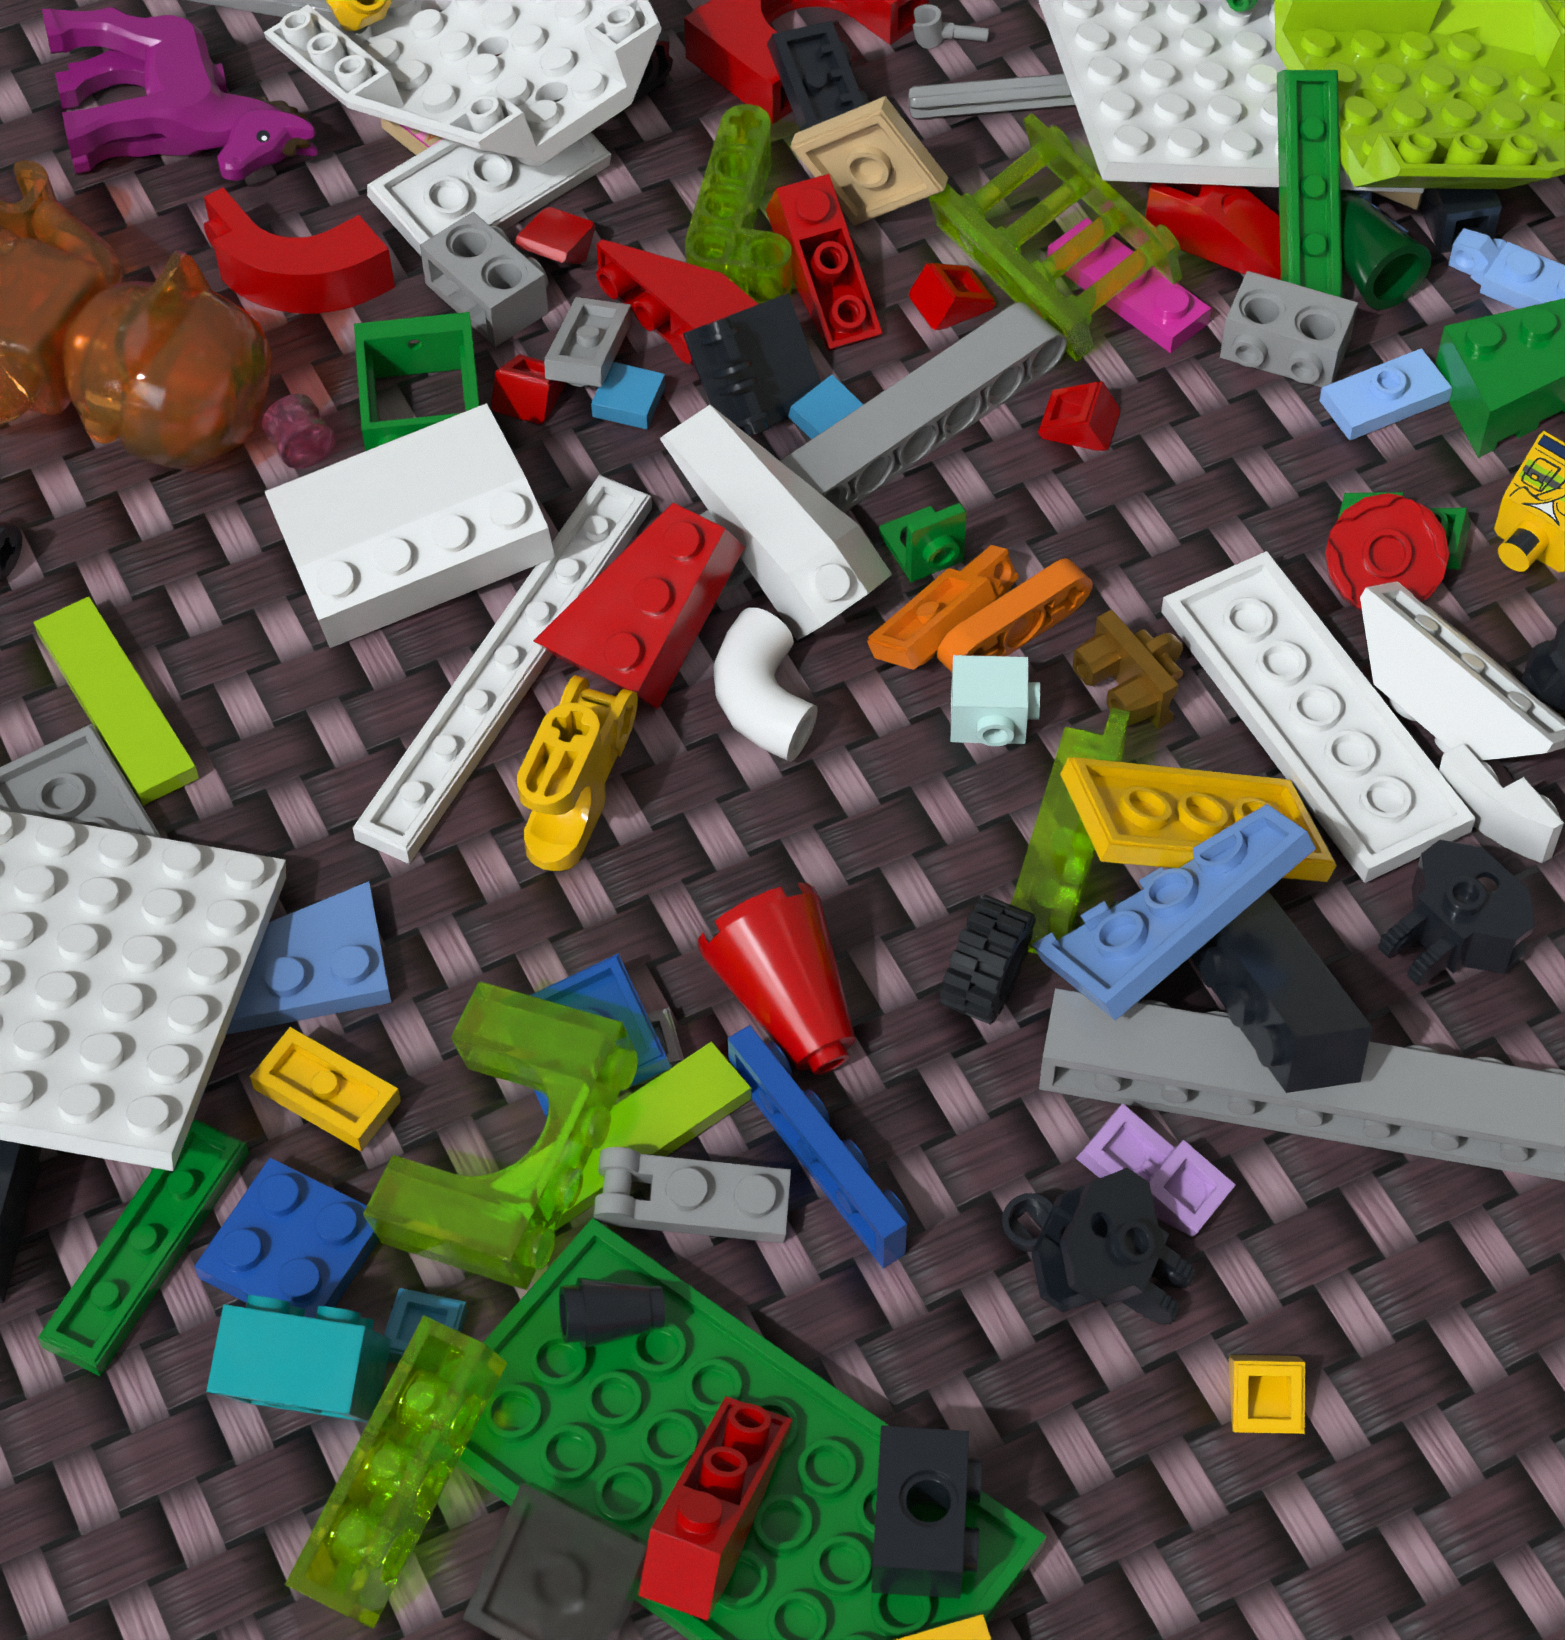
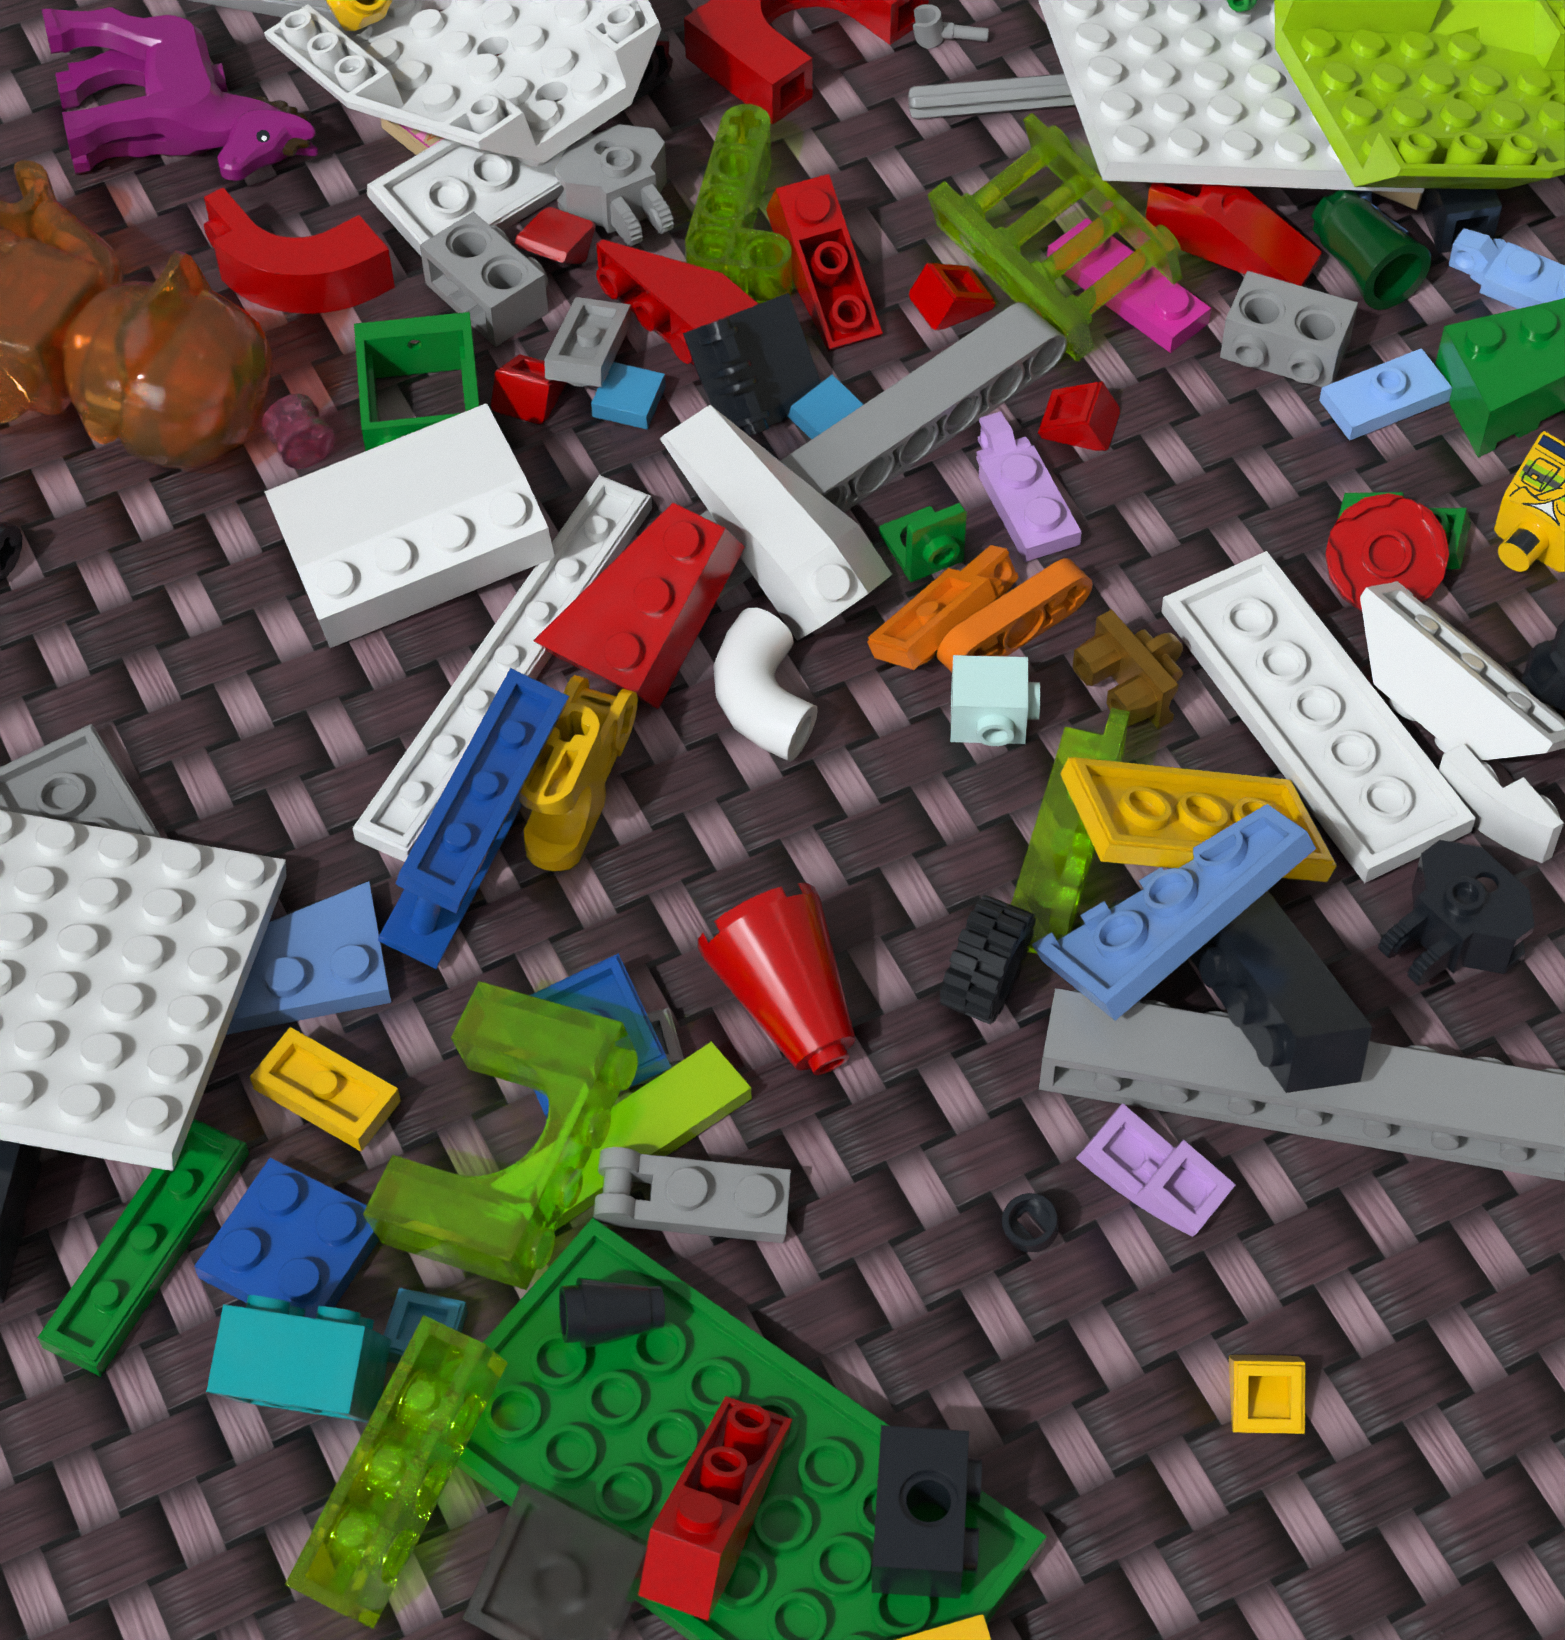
lime tile [34,596,199,806] -> none
blue plate [728,1025,909,1269] -> none
black bracket [767,21,869,131] -> none
tan tile [790,96,948,226] -> none
black hinge [1031,1167,1195,1325] -> none
green tile [1277,70,1342,298] -> none
none -> blue fence [378,668,569,969]
none -> light grey hinge [555,124,674,246]
none -> lavender hinge [976,411,1082,562]

